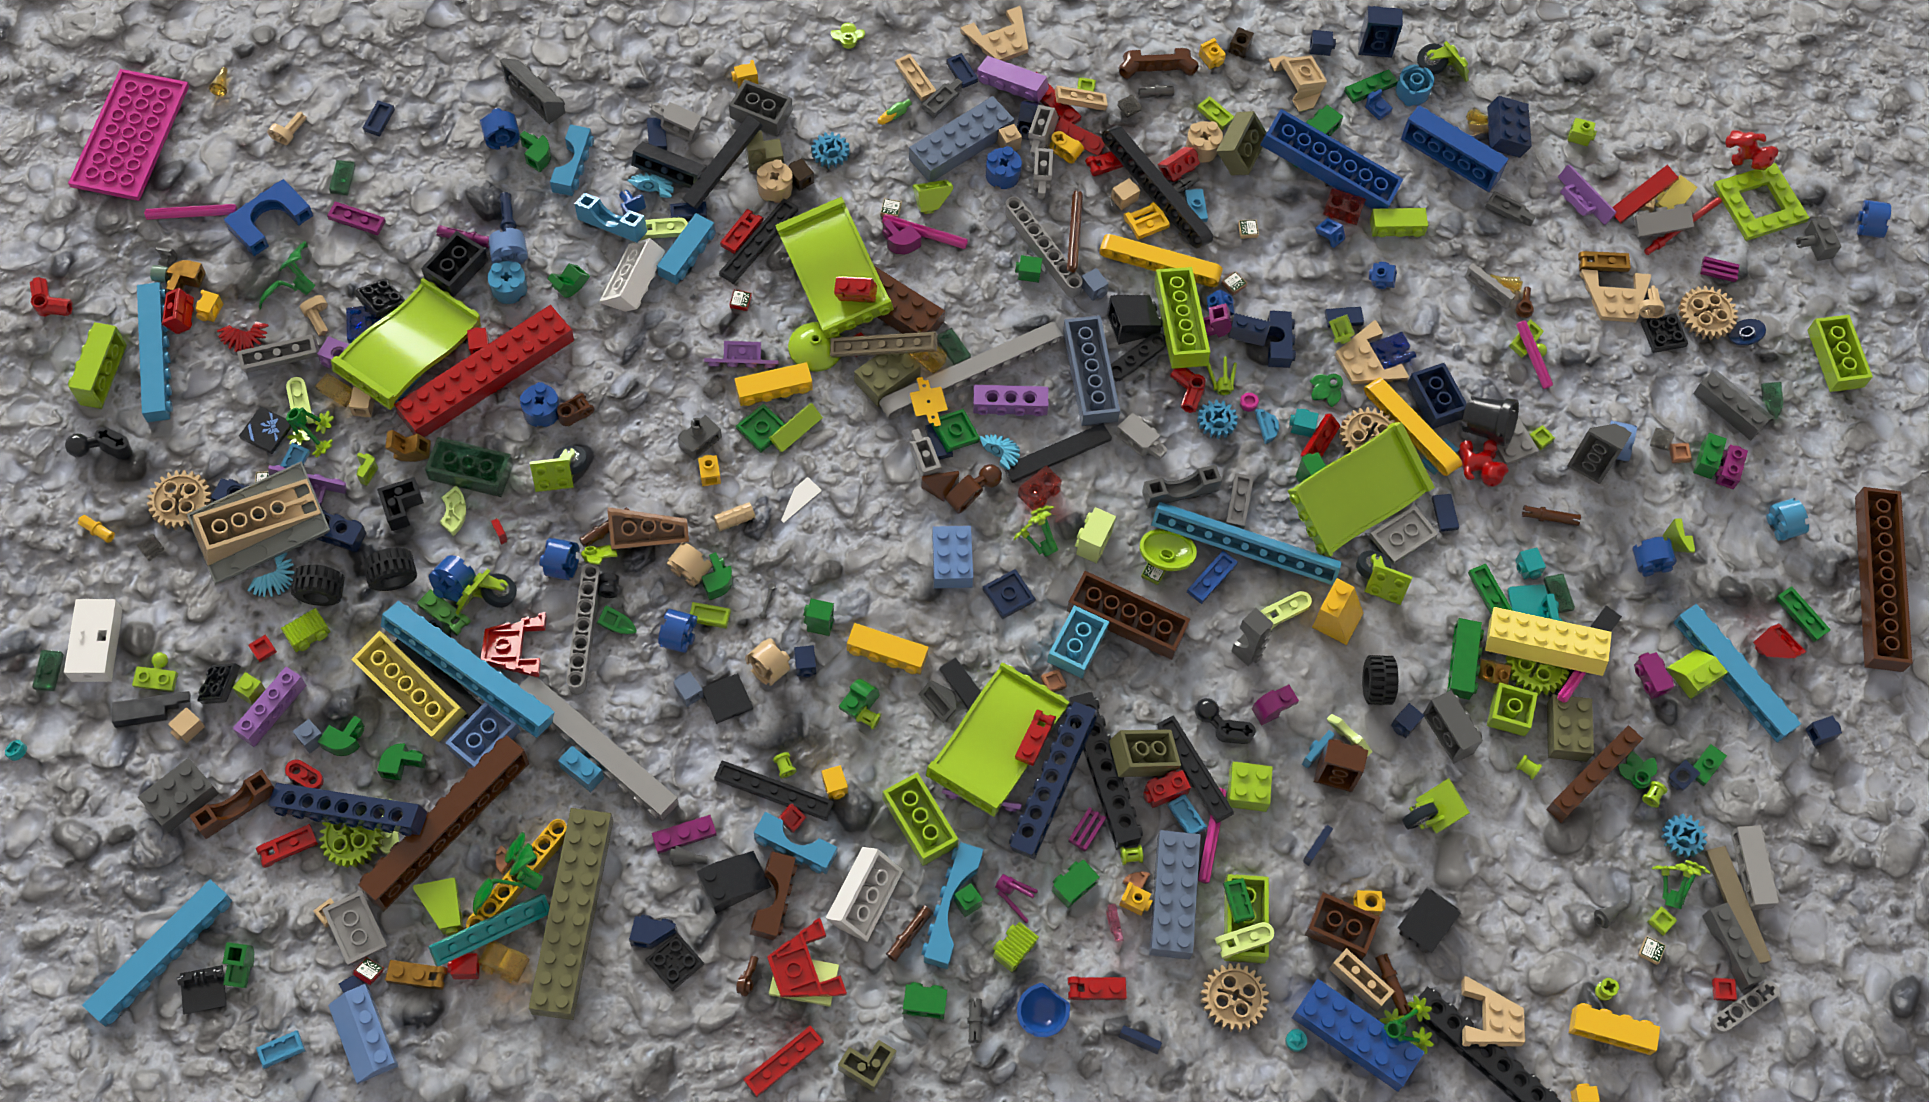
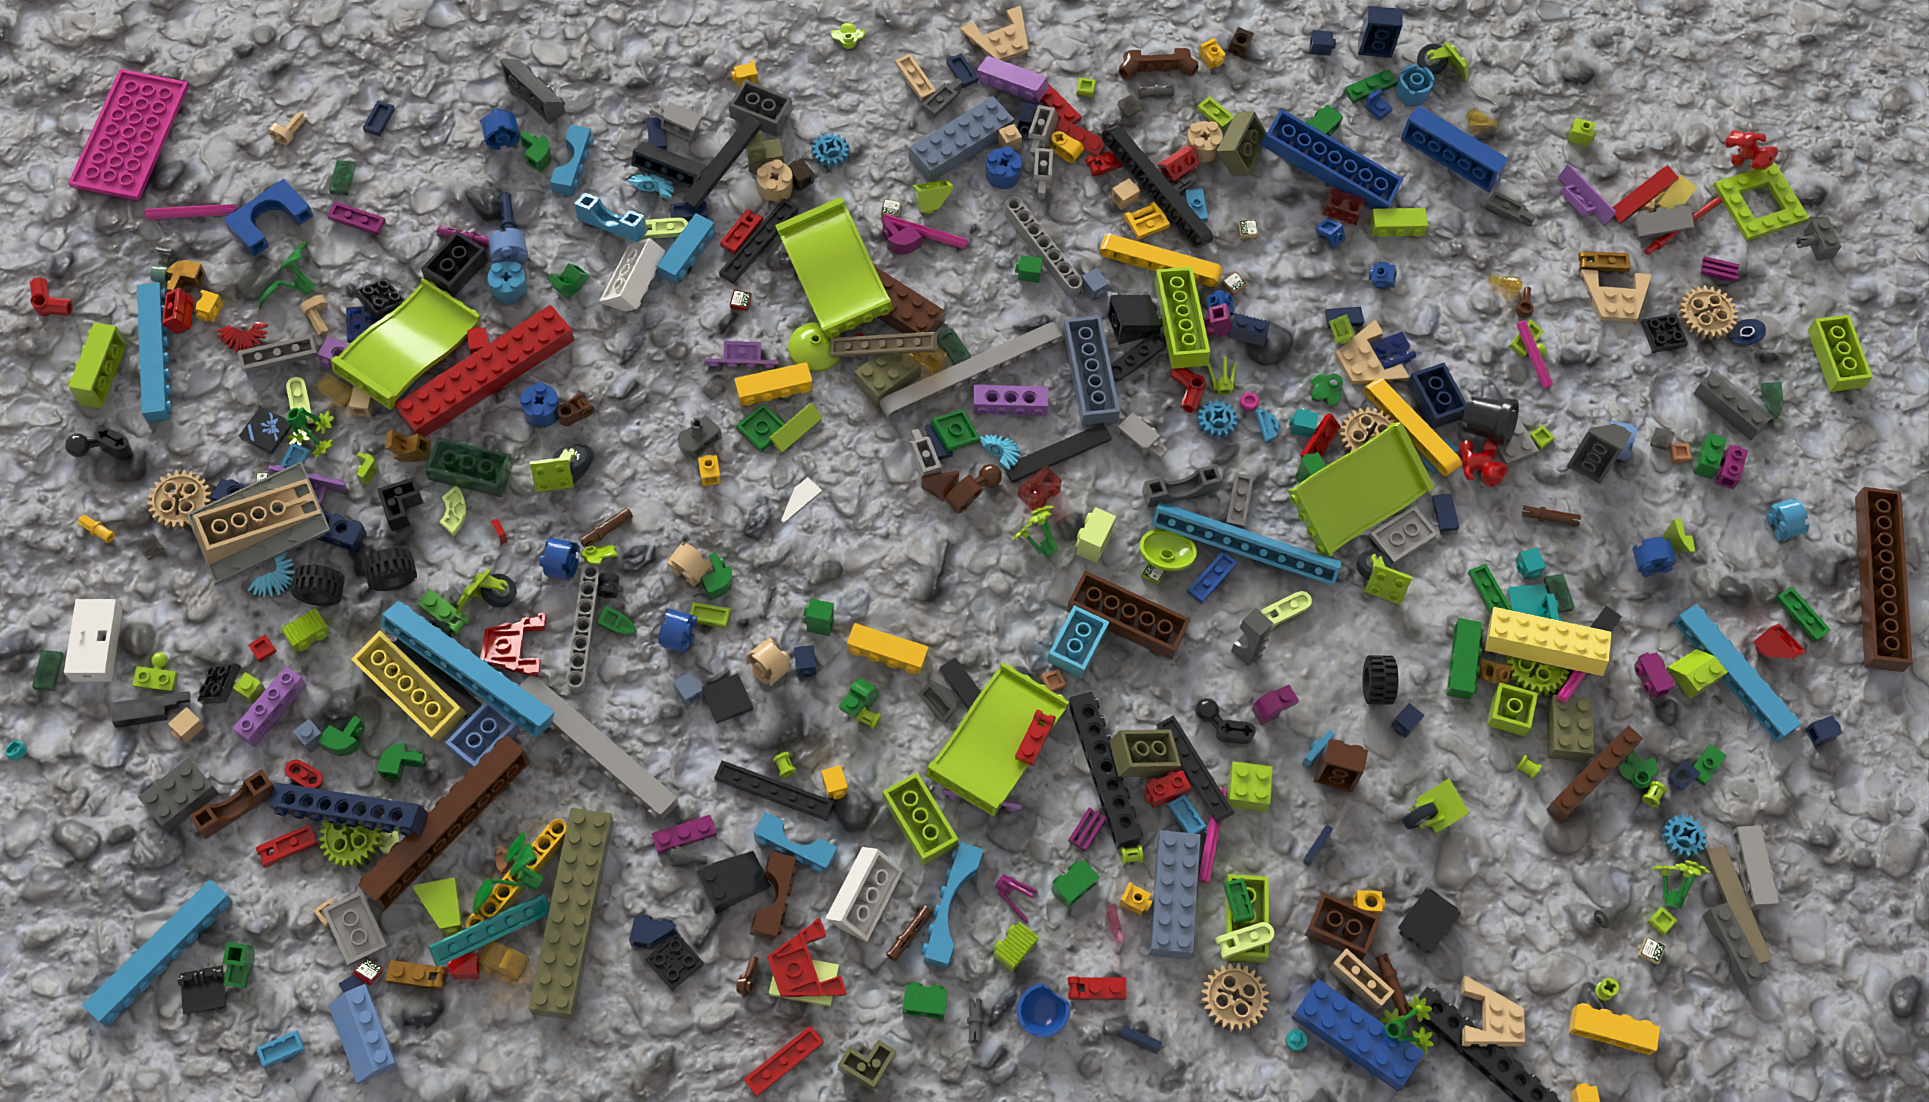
clear yellow cone [209,67,228,96] -> none
blue brick [429,555,476,602] -> none
dark azure brick [558,746,604,793] -> none
medium nougat wedge [607,507,689,549] -> none
blue bracket [619,190,646,215] -> none
tan axle [714,502,755,532] -> none
red tile [778,804,807,833] -> none
red brick [834,277,877,302] -> none
bright green piece [877,99,912,125] -> none
yellow piece [910,377,948,426] -> none
medium blue brick [932,526,973,588] -> none
green brick [953,883,983,917] -> none
dark blue tile [982,569,1036,619] -> none
dark blue brick [1009,701,1098,860] -> none
tan plate [1055,85,1108,111] -> none
reddish brown axle [1067,190,1083,273] -> none
nougat tile [1122,871,1150,889] -> none
dark blue arch [1267,310,1296,368] -> none
tan piece [1268,55,1327,112] -> none
yellow slope [1312,578,1363,645] -> none
yellowish green tile [1327,714,1373,756] -> none
dark grey brick [1423,690,1483,764] -> none
light grey plate [1464,263,1516,309] -> none
dark blue brick [1487,95,1532,158] -> none
tan piece [1638,286,1665,318] -> none
light grey beam [1710,981,1779,1034] -> none
red plate [1712,978,1737,1001] -> none
blue brick [1857,200,1891,238] -> none

